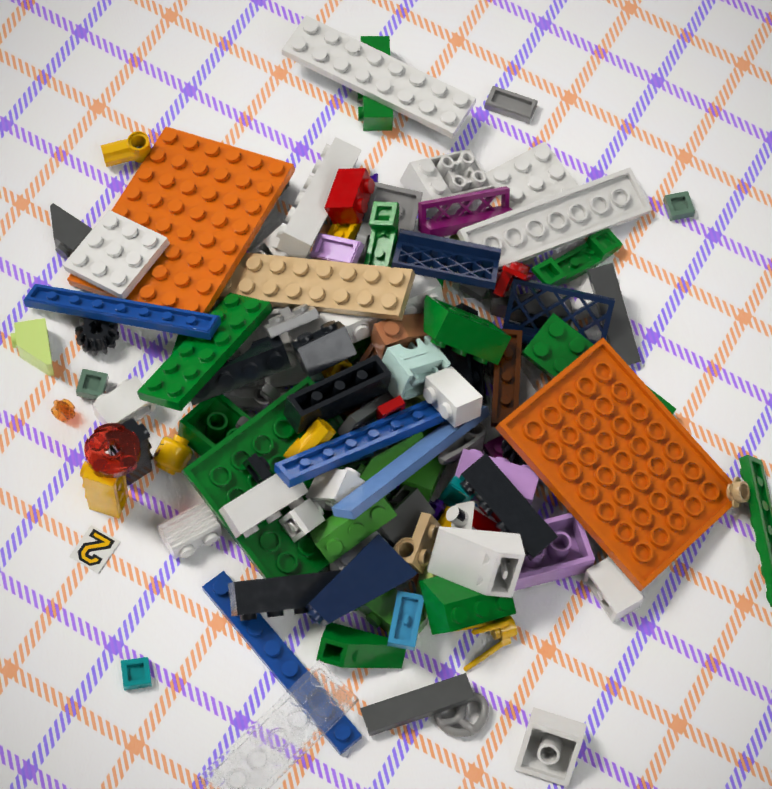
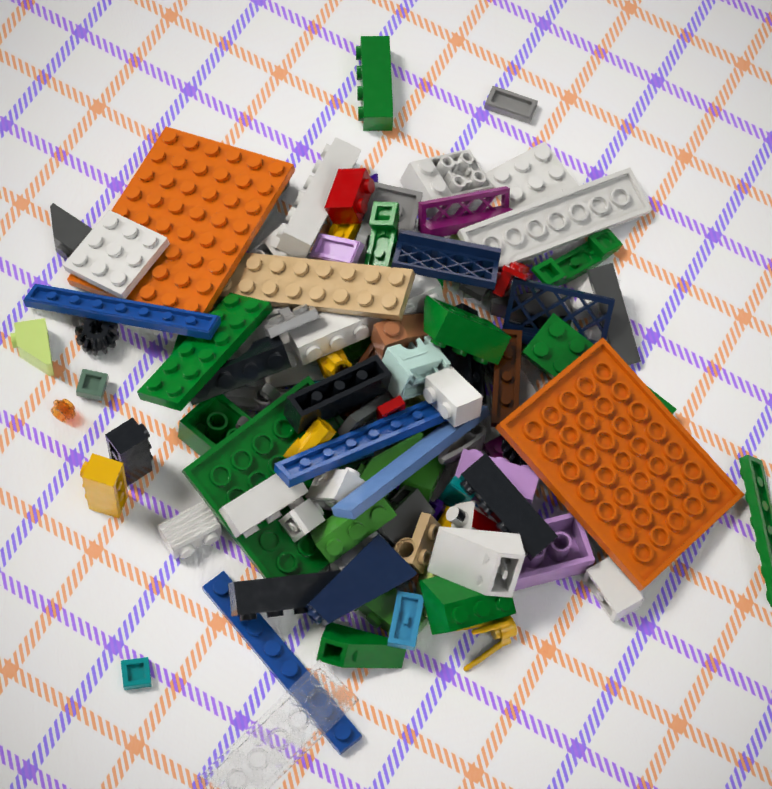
sticker [69,525,120,573] -> none
clear red plate [84,423,141,478] -> none
white brick [92,376,156,432] -> none
yellow piece [100,131,151,167] -> none
yellow head [153,434,193,475] -> none
black plate [242,453,272,484] -> none
white plate [281,15,476,139] -> none
brick [291,320,357,377] -> none
dark grey tile [360,673,475,737] -> none
light grey piece [434,692,489,737] -> none
white slope [514,707,587,787] -> none
sand green tile [663,191,695,221] -> none
tan plate [726,477,750,508] -> none

